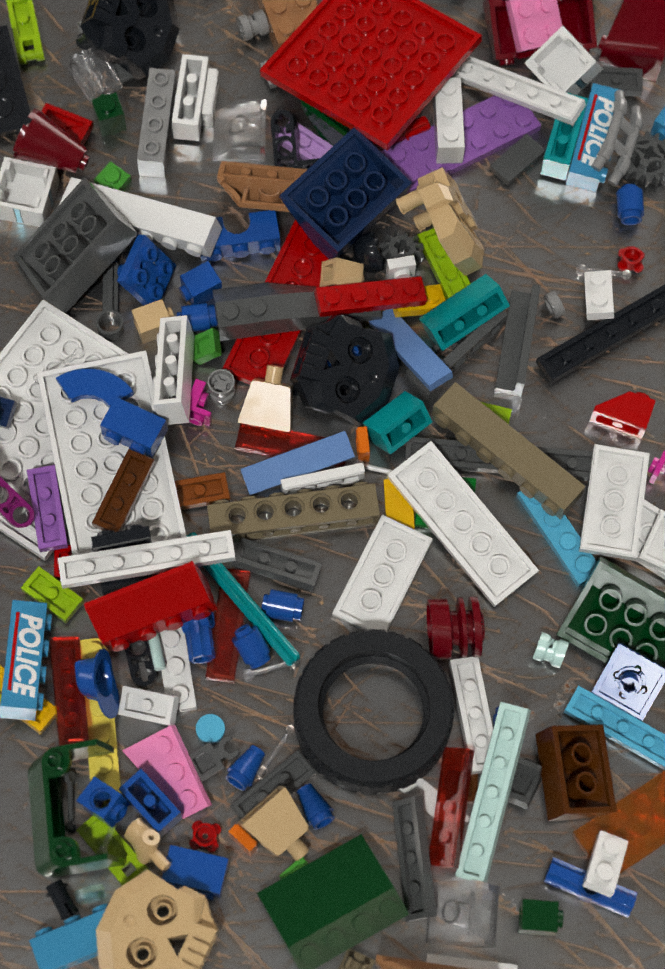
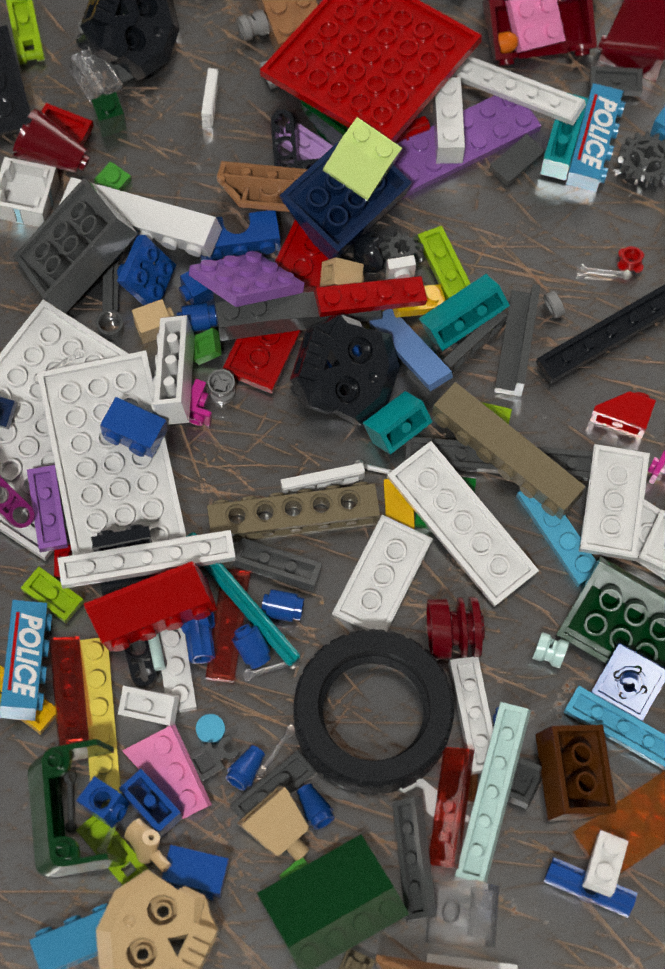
black pin [46,879,79,920] -> none
blue tile [56,369,134,408] -> none
clear light blue tile [74,885,106,904] -> none
blue piece [75,649,119,719] -> none
reddish brown plate [92,449,155,532] -> none
light grey brick [137,68,177,178] -> none
white brick [172,54,209,141] -> none
dark orange plate [175,472,230,510] -> none
red plate [189,821,221,853] -> none
clear slope [213,99,267,162] -> none
orange tile [228,824,258,857] -> none
clear red tile [235,423,346,469] -> none
torso [238,365,293,432] -> none
medium blue tile [240,431,355,496] -> none
orange tile [355,426,370,462] -> none
tan brick [396,167,484,276] -> none
dark green brick [518,899,564,936] -> none
white container [525,25,603,95] -> none
white plate [584,270,614,320] -> none
light grey piece [591,90,643,187] -> none
blue brick [616,184,644,226] -> none
none -> medium lavender plate [189,251,304,307]
none -> yellowish green slope [323,117,402,201]
none -> orange hinge [498,32,518,54]

